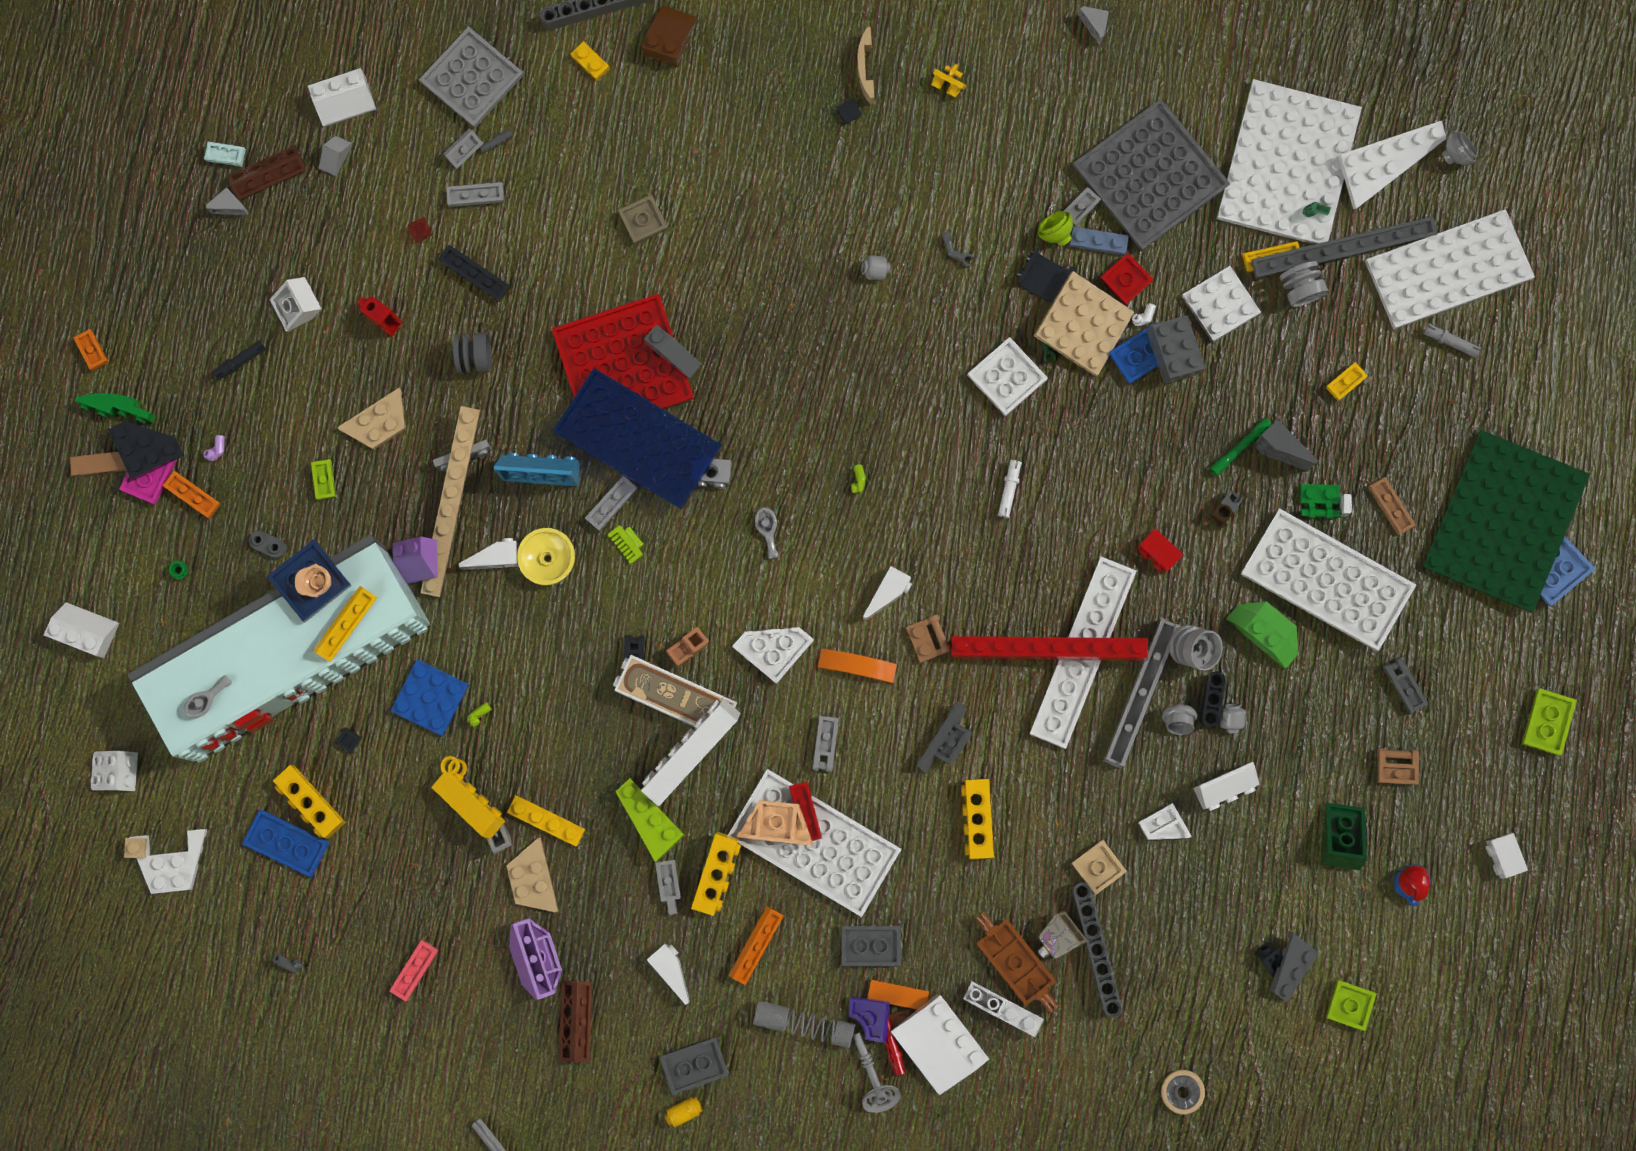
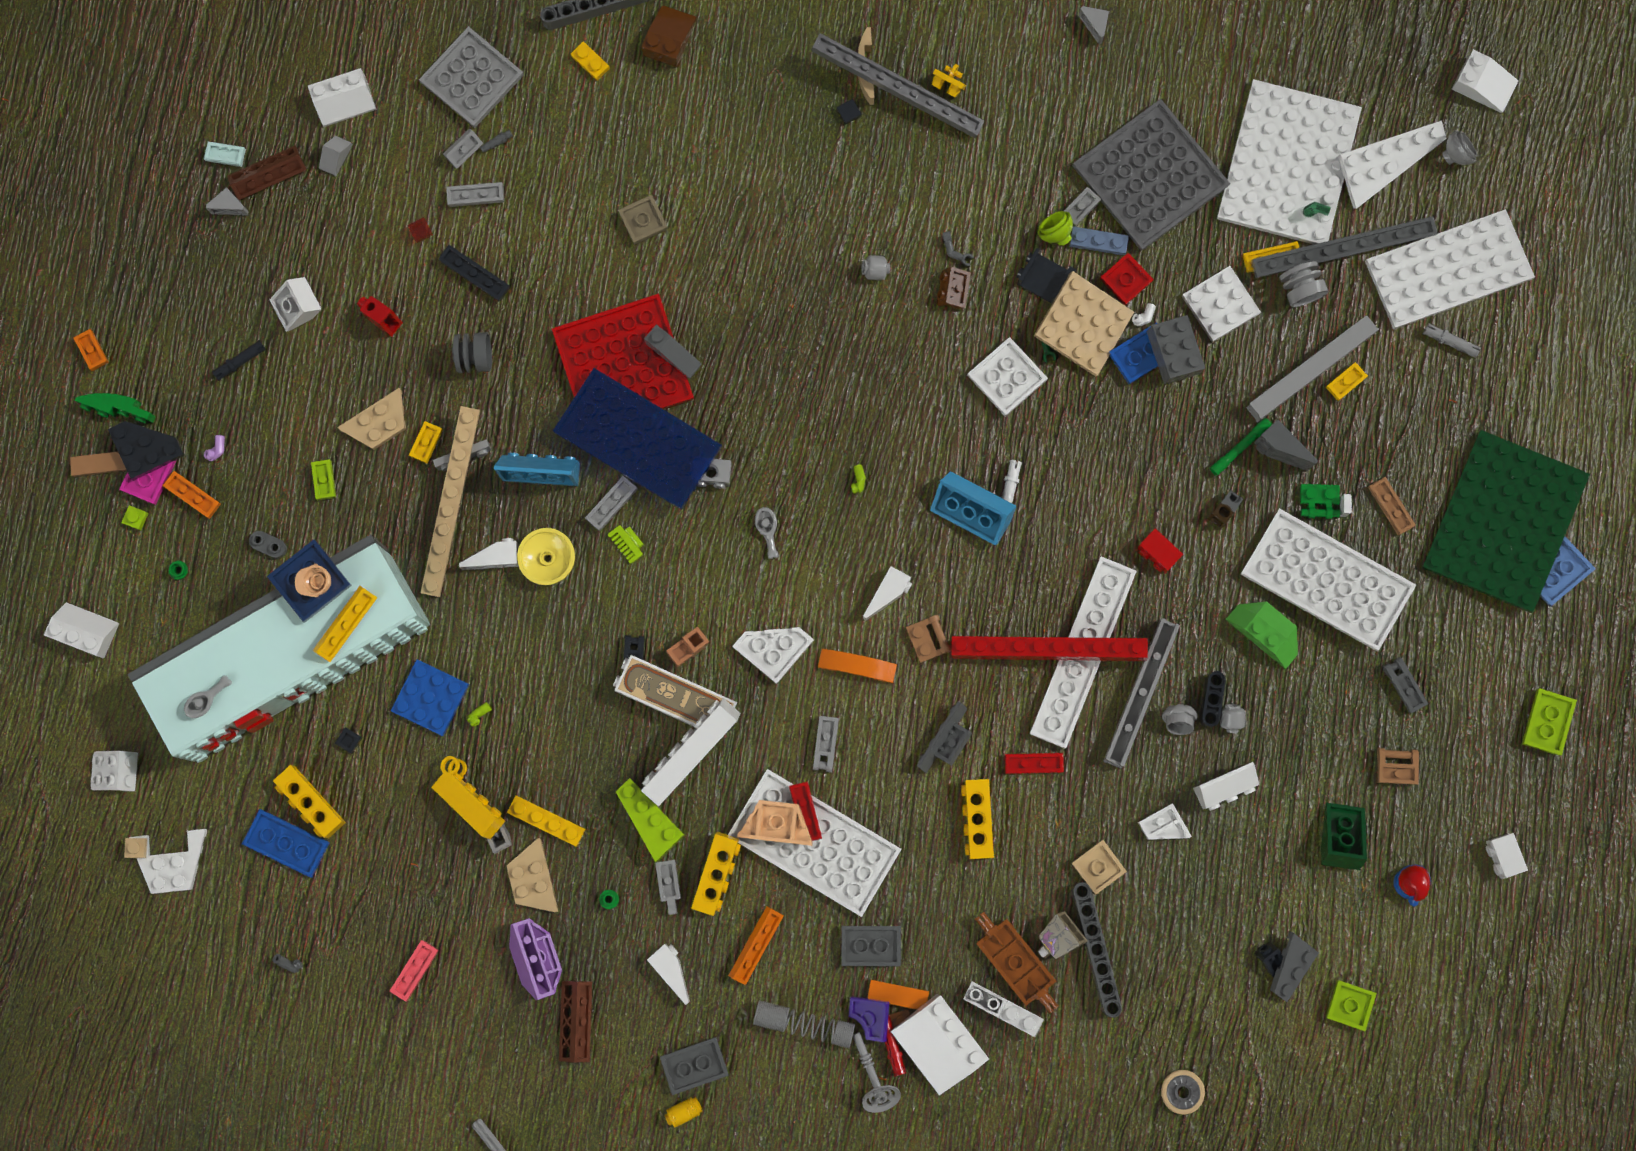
medium lavender slope [393,536,438,584] -> none
light grey wheel [1170,625,1223,671] -> none
none -> lime plate [121,505,149,531]
none -> yellow plate [409,421,443,464]
none -> green plate [599,890,619,909]
none -> flat silver plate [811,33,984,139]
none -> dark azure slope [930,471,1017,545]
none -> reddish brown bracket [937,267,971,310]
none -> red tile [1004,753,1064,774]
none -> light grey tile [1246,315,1379,423]
none -> white slope [1452,49,1518,113]

